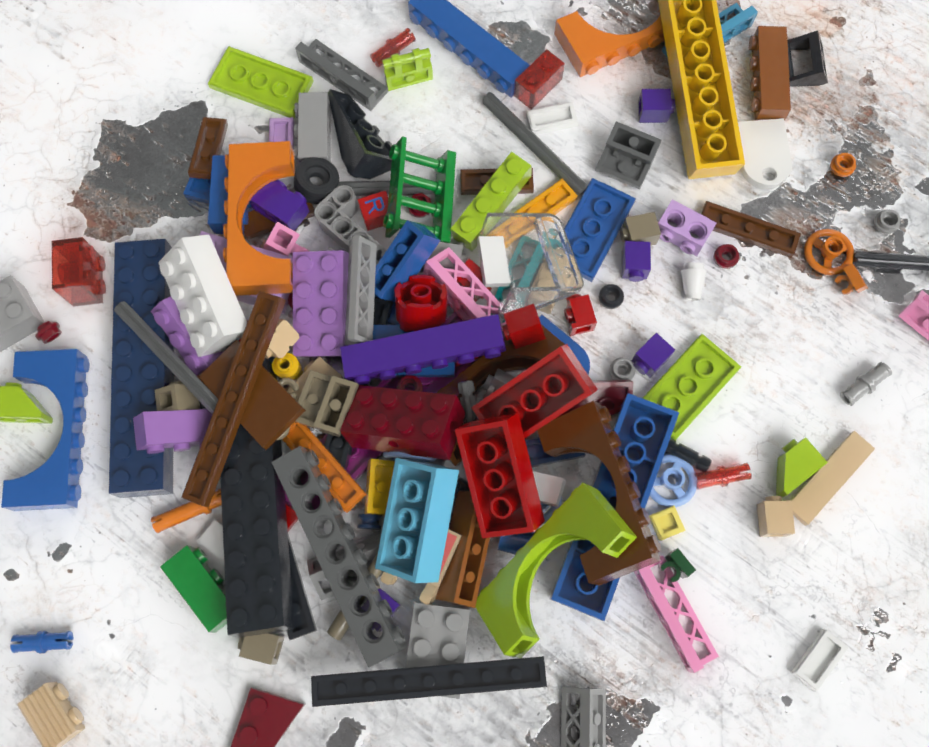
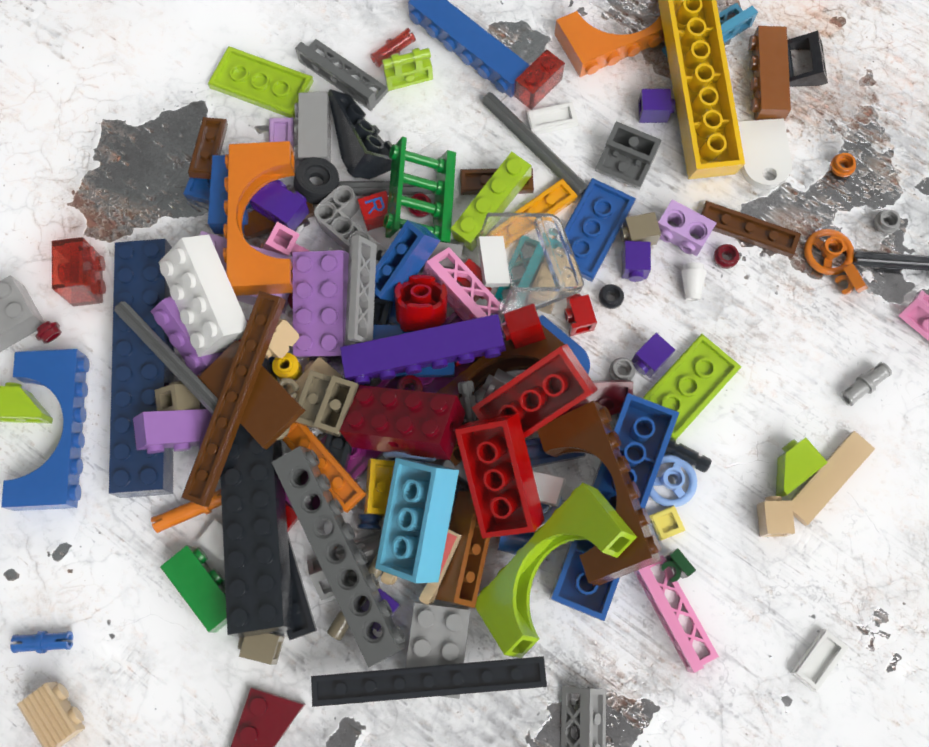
clear red pin [694,463,752,490] -> none

